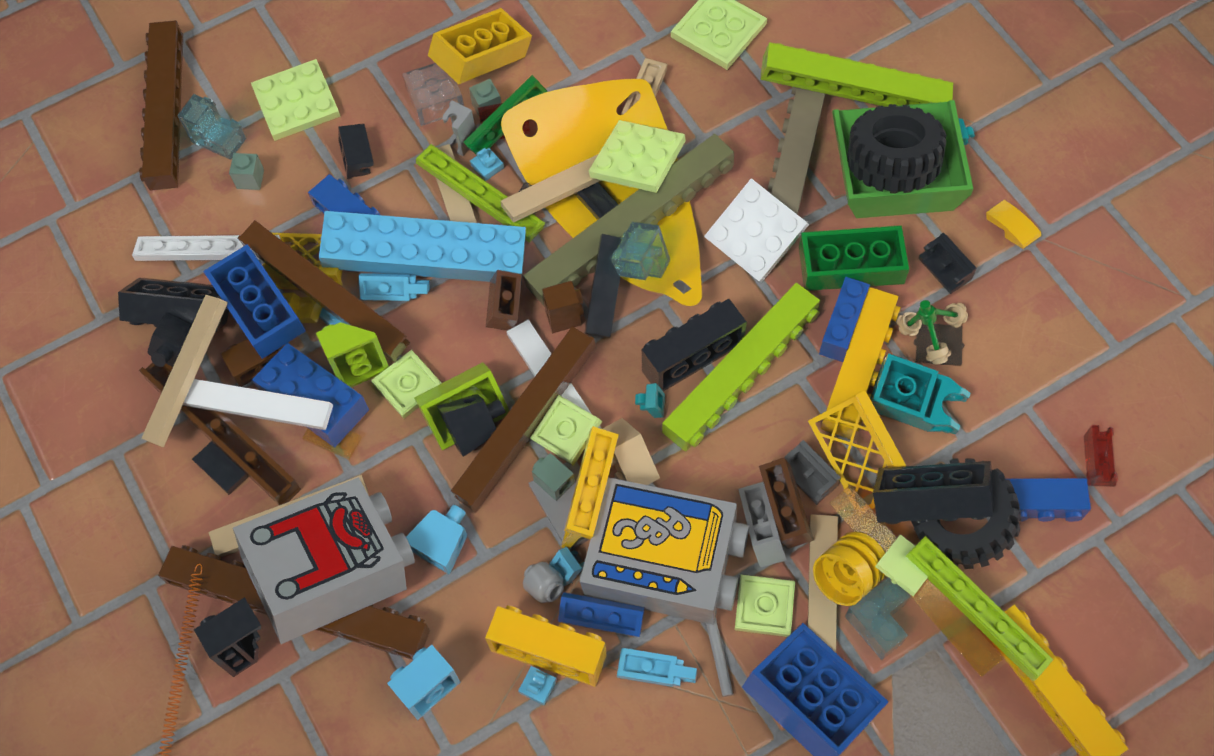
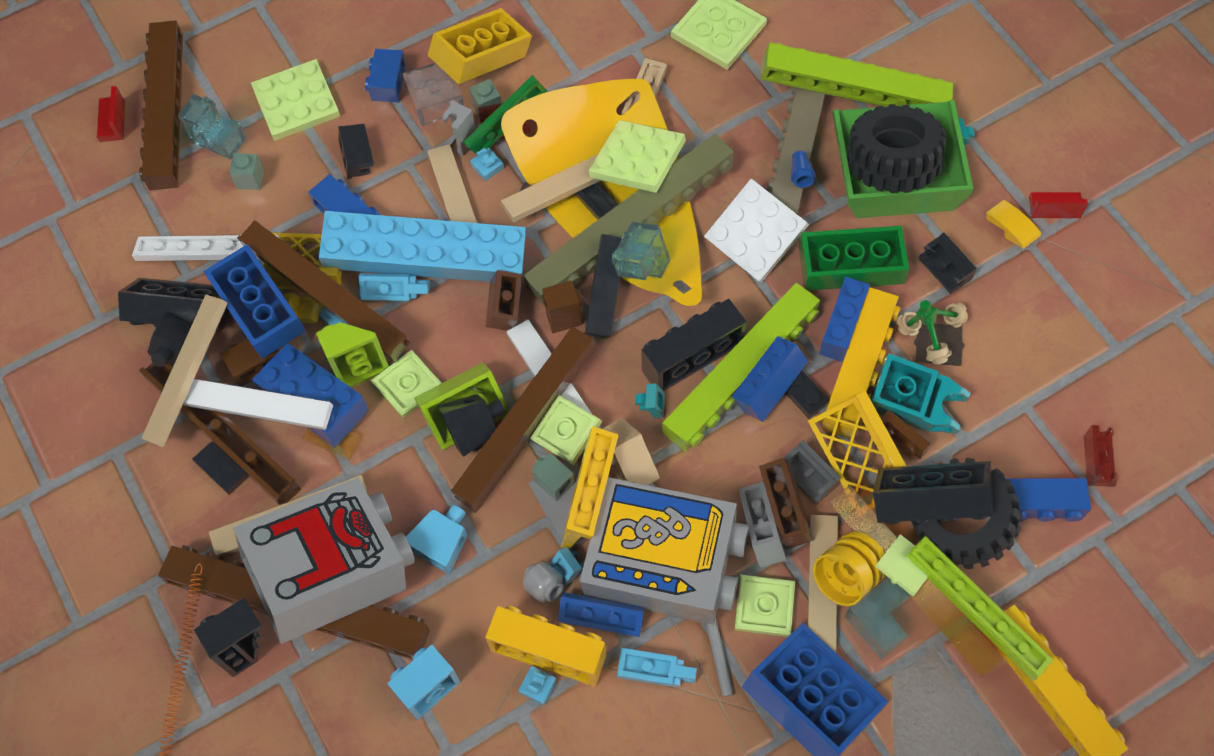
lime tile [416,144,545,243] -> none
none -> red panel [97,86,125,142]
none -> blue brick [365,49,406,103]
none -> blue brick [732,336,808,422]
none -> black plate [785,371,830,419]
none -> blue cone [791,151,816,188]
none -> reddish brown plate [881,410,931,459]
none -> red panel [1029,192,1088,219]

